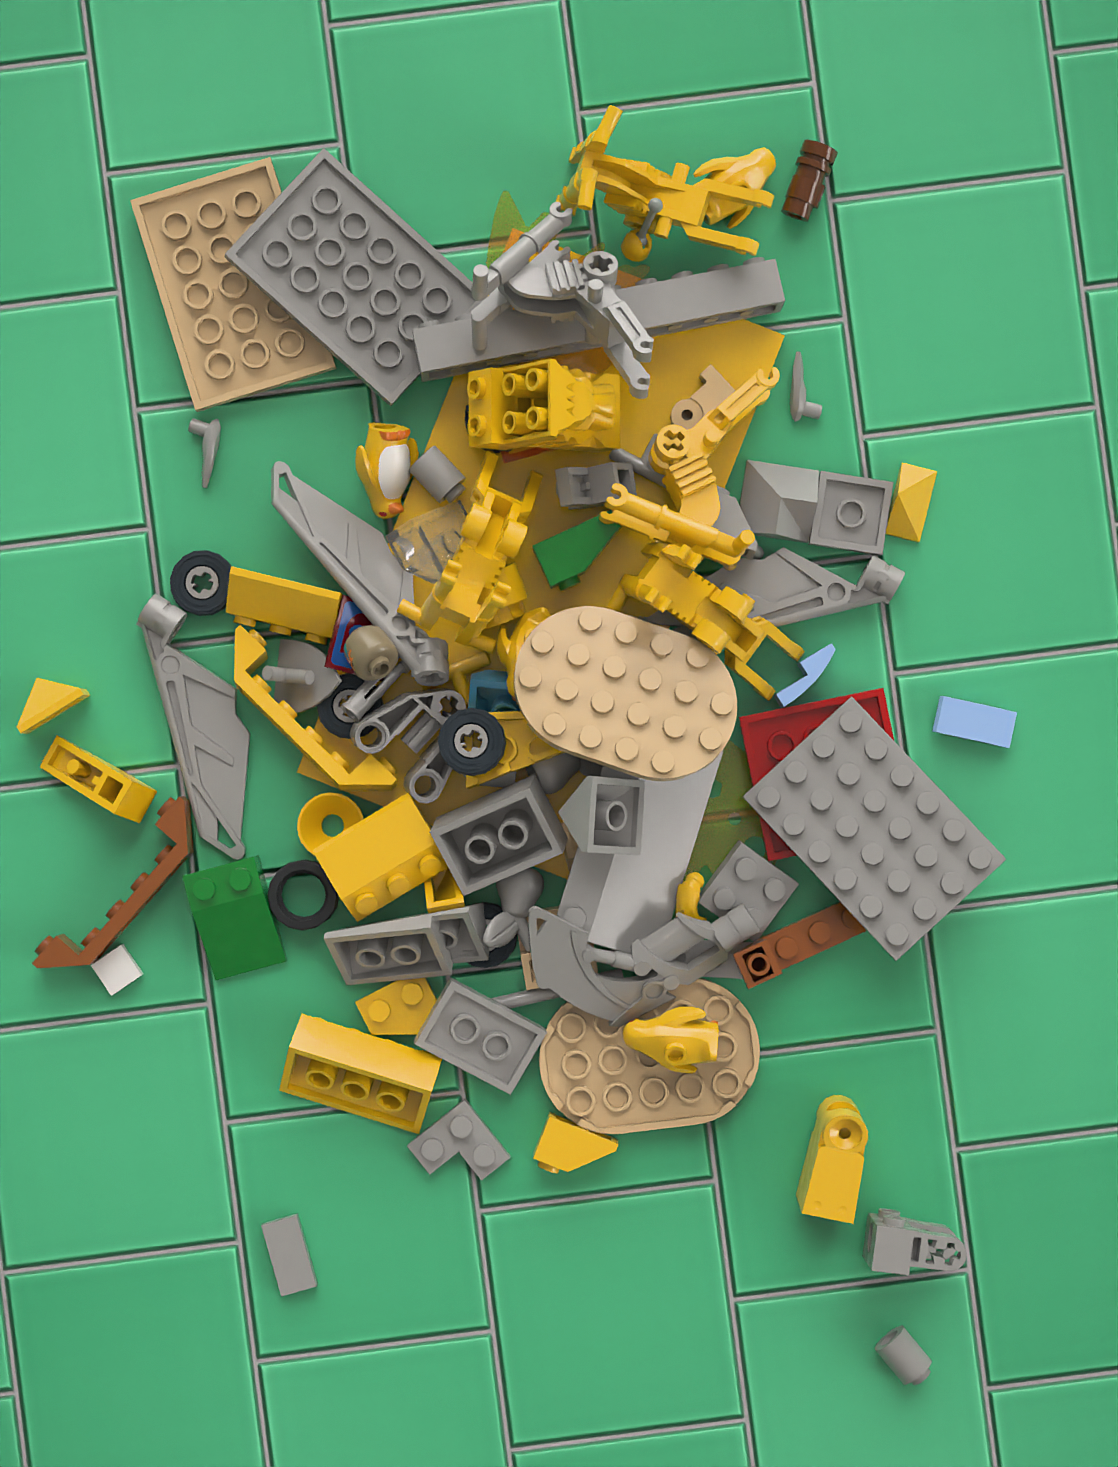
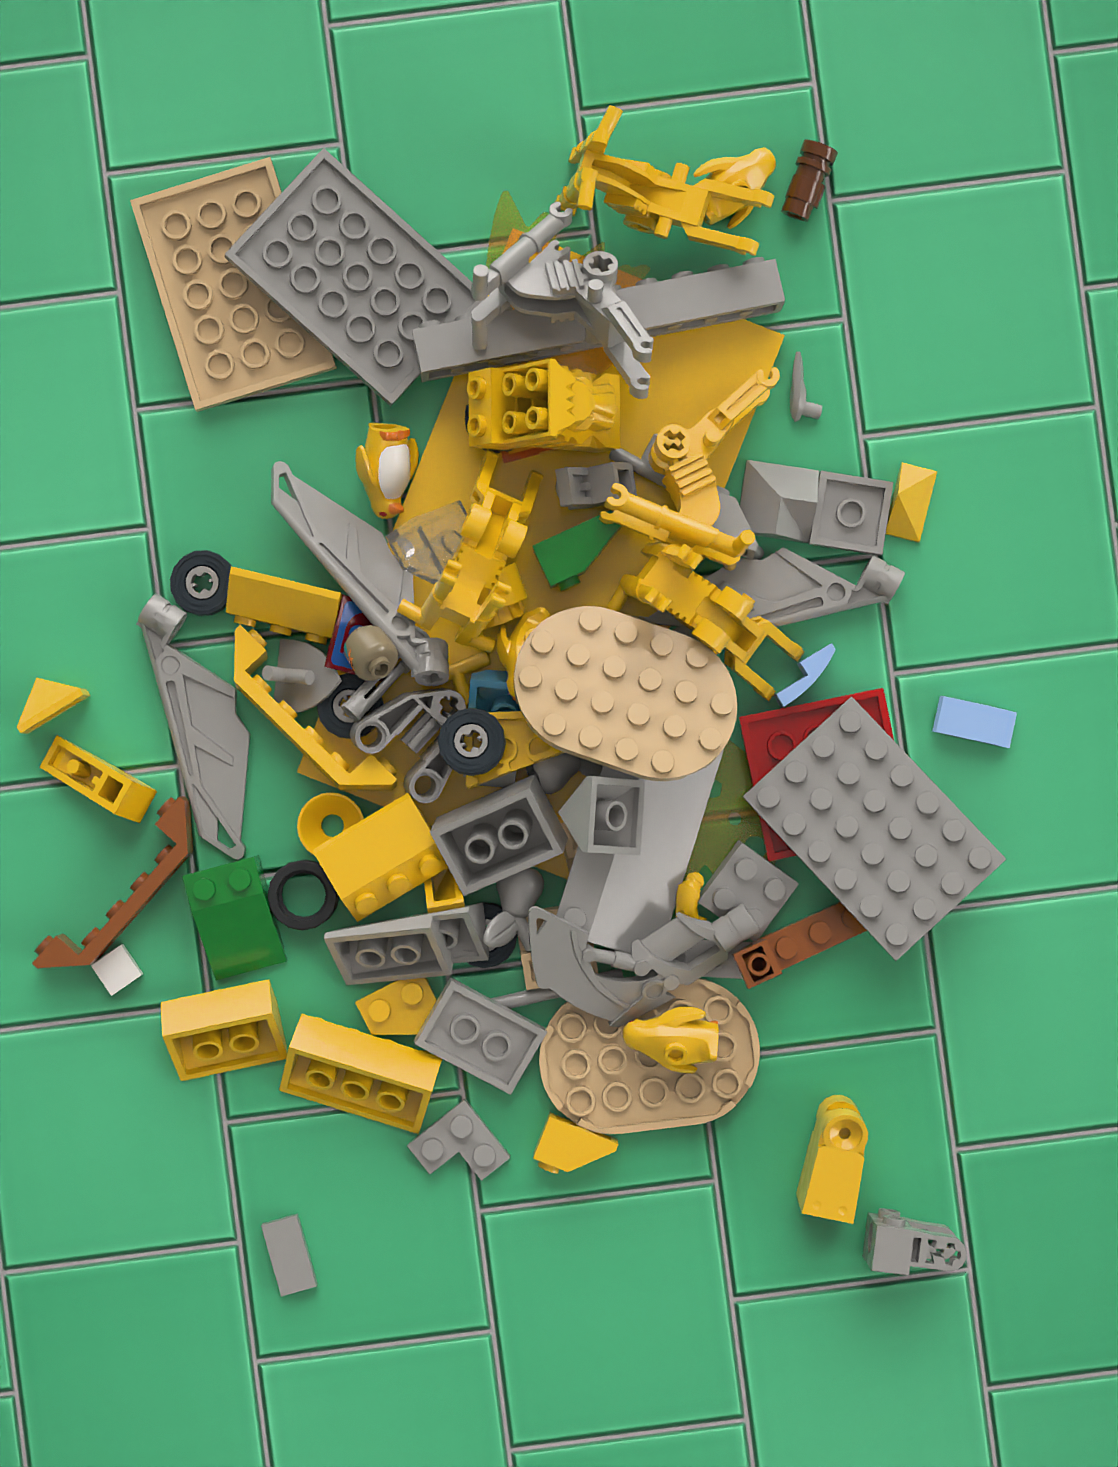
light grey bar [188,418,221,488] -> none
light grey brick [409,446,466,503] -> none
yellow hinge [621,198,663,262] -> none
tan leg [670,364,736,430] -> none
light grey brick [875,1325,932,1385] -> none
none -> yellow slope [161,979,288,1081]

